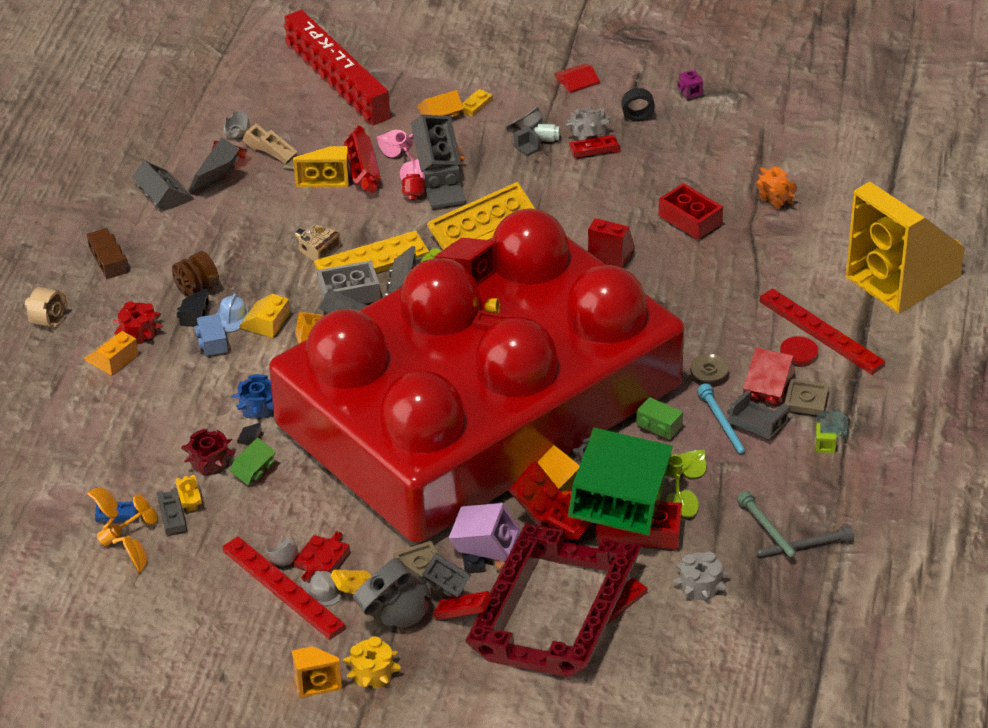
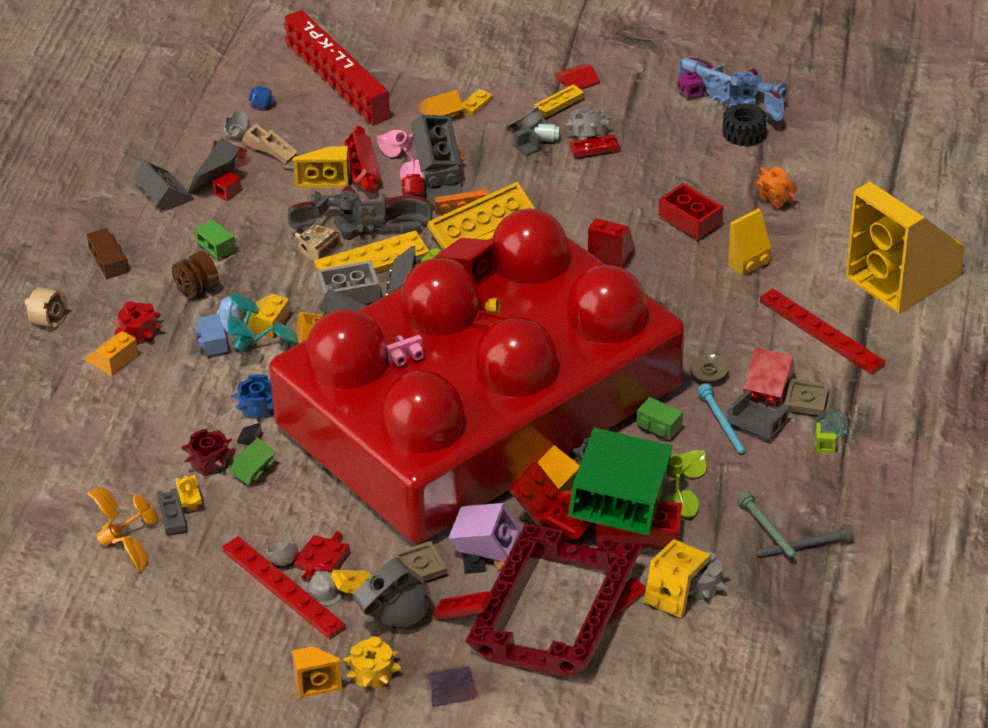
blue plate [95,502,137,522] -> none
black slope [177,289,210,327] -> none
dark grey bracket [422,553,471,597] -> none
black tyre [621,88,655,121] -> none
red tile [780,336,818,367] -> none
none -> bright green brick [195,219,236,260]
none -> red brick [213,171,241,202]
none -> teal plant [227,293,299,352]
none -> blue head [248,85,275,110]
none -> dark grey piece [288,186,433,239]
none -> bright pink hips [386,335,424,366]
none -> slope [423,665,475,707]
none -> orange plate [434,189,488,215]
none -> yellow plate [534,85,584,118]
none -> yellow bracket [644,539,711,618]
none -> medium blue piece [678,57,788,121]
none -> black tyre [722,103,767,146]
none -> yellow slope [728,208,771,277]

